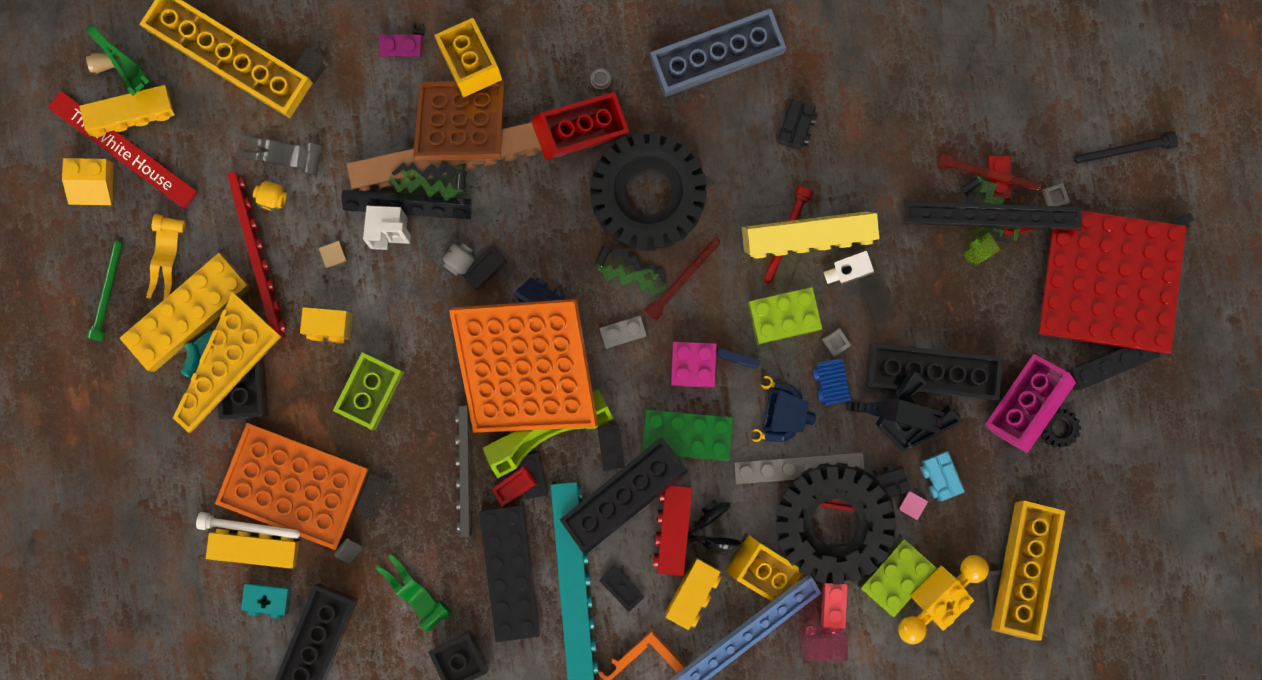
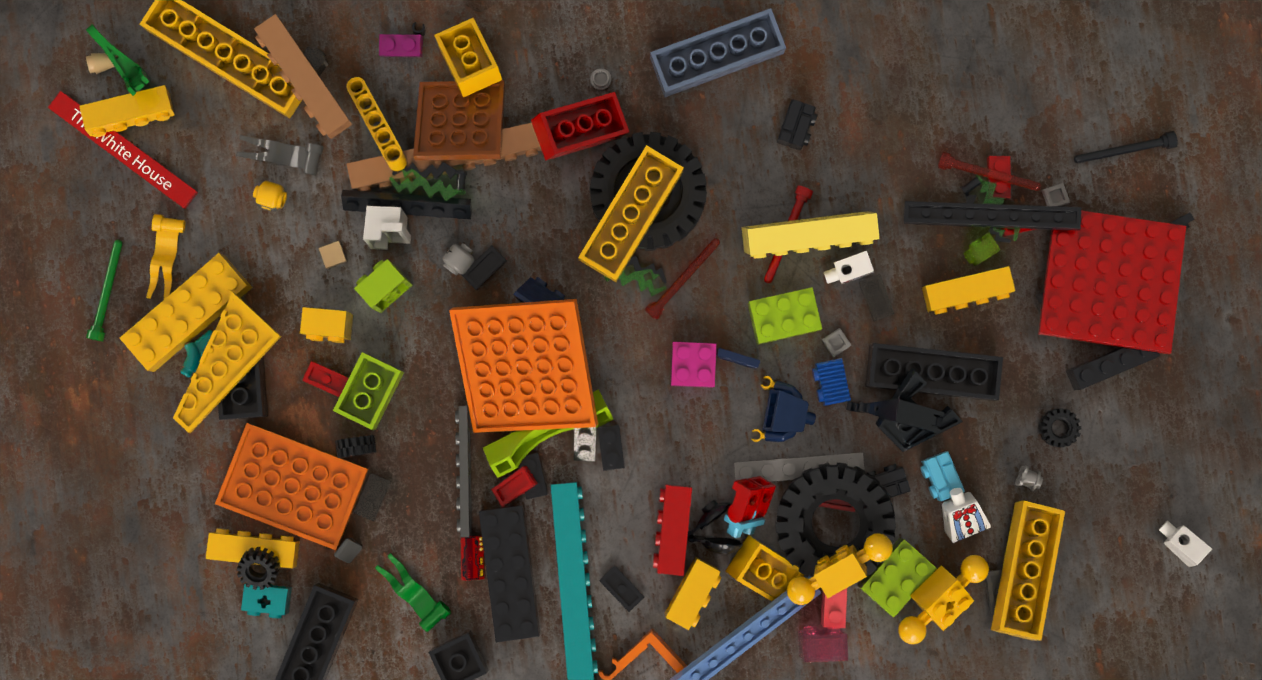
yellow slope [62,158,114,205] -> none
white piece [196,512,300,538] -> none
red plate [227,171,287,340] -> none
black plate [560,437,689,555] -> none
light grey plate [599,316,647,349] -> none
green brick [642,410,733,461] -> none
bright pink tile [898,492,928,520] -> none
dark pink brick [985,354,1076,453] -> none
none -> black tyre [237,547,280,590]
none -> medium nougat brick [254,14,353,139]
none -> red plate [302,361,349,397]
none -> black tyre [335,435,377,458]
none -> yellow beam [346,77,407,171]
none -> lime brick [354,259,413,313]
none -> slope [461,536,485,581]
none -> clear smoke plate [574,427,596,461]
none -> yellow brick [578,145,684,282]
none -> red hips [724,476,776,538]
none -> yellow brick [787,533,893,605]
none -> yellow brick [922,266,1015,315]
none -> torso [942,488,991,543]
none -> light grey brick [1015,465,1043,492]
none -> white torso [1159,520,1212,567]

